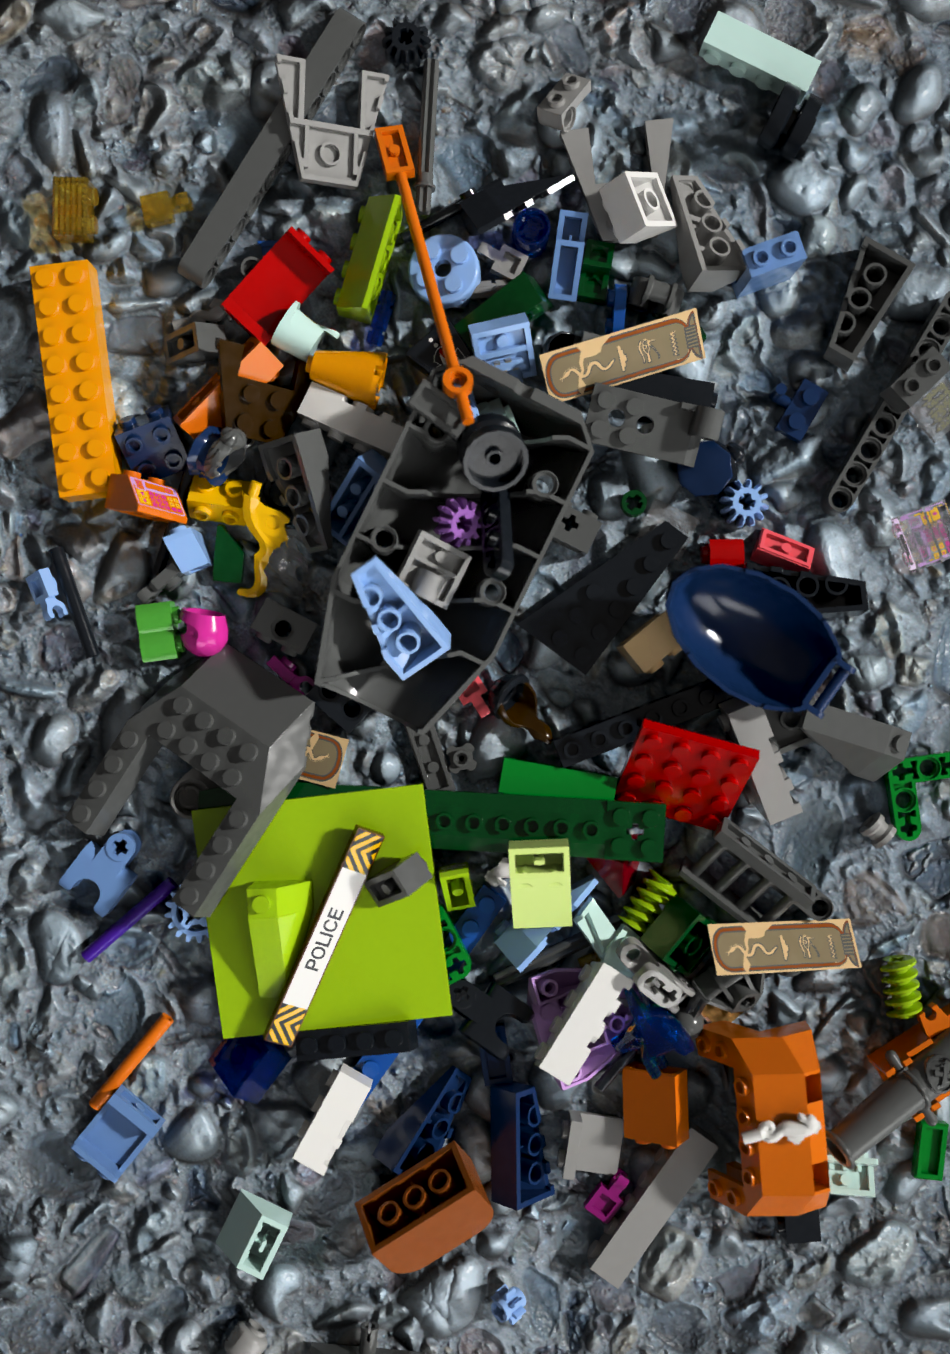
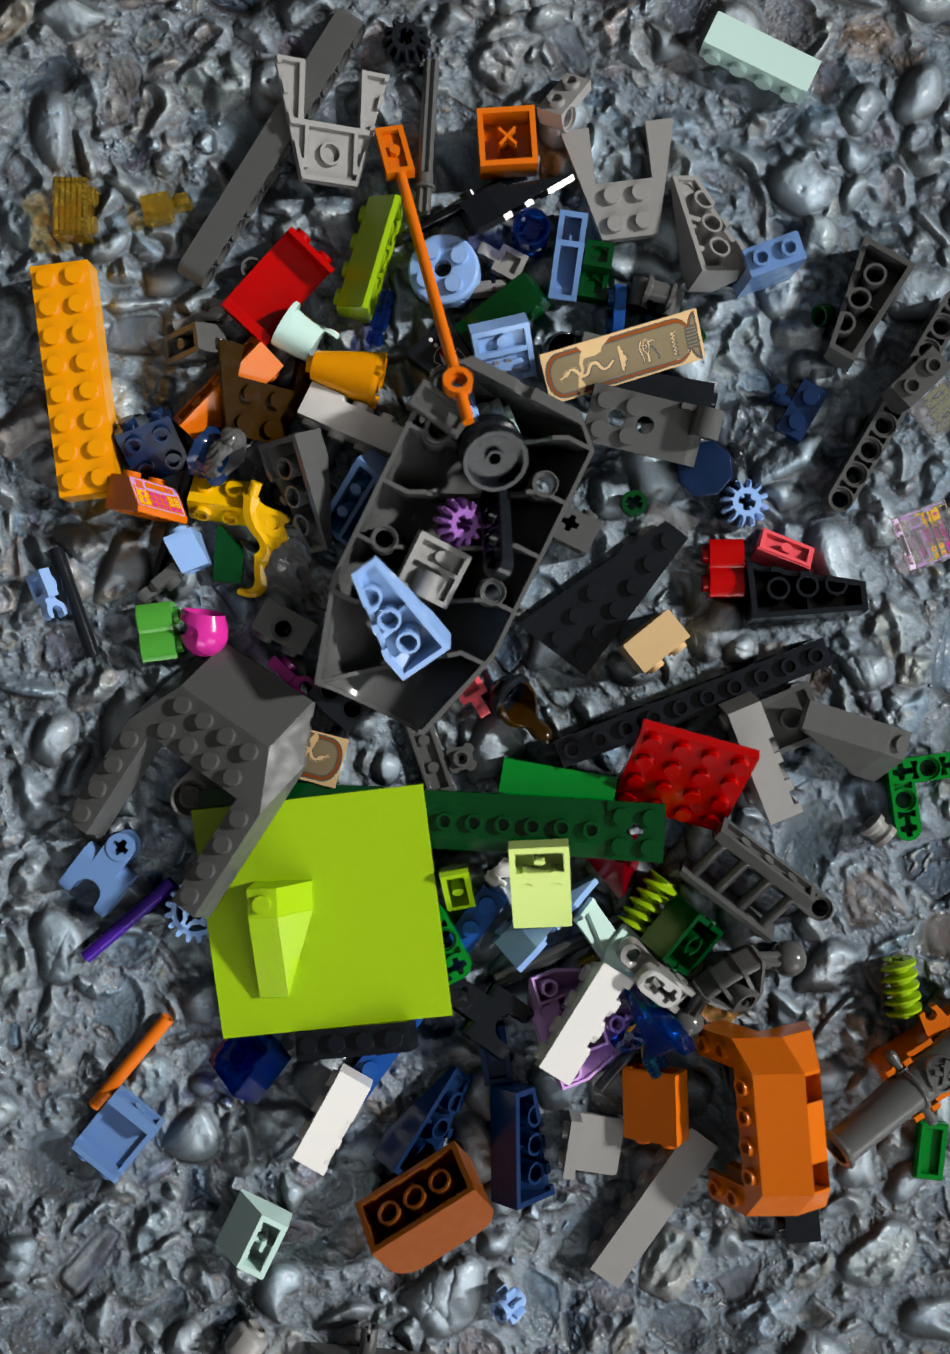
blue piece [257,239,278,257] -> none
tile [263,824,385,1047] -> none
dark grey slope [364,852,433,907] -> none
magenta plate [584,1167,630,1224] -> none
white slope [599,171,678,244] -> none
dark blue windscreen [665,564,856,720] -> none
sticker [707,918,862,976] -> none
white animal [741,1112,822,1145] -> none
black wheel [756,82,824,162] -> none
light aqua bracket [827,1150,878,1198] -> none
none -> orange brick [476,105,538,180]
none -> dark green hinge [811,303,836,328]

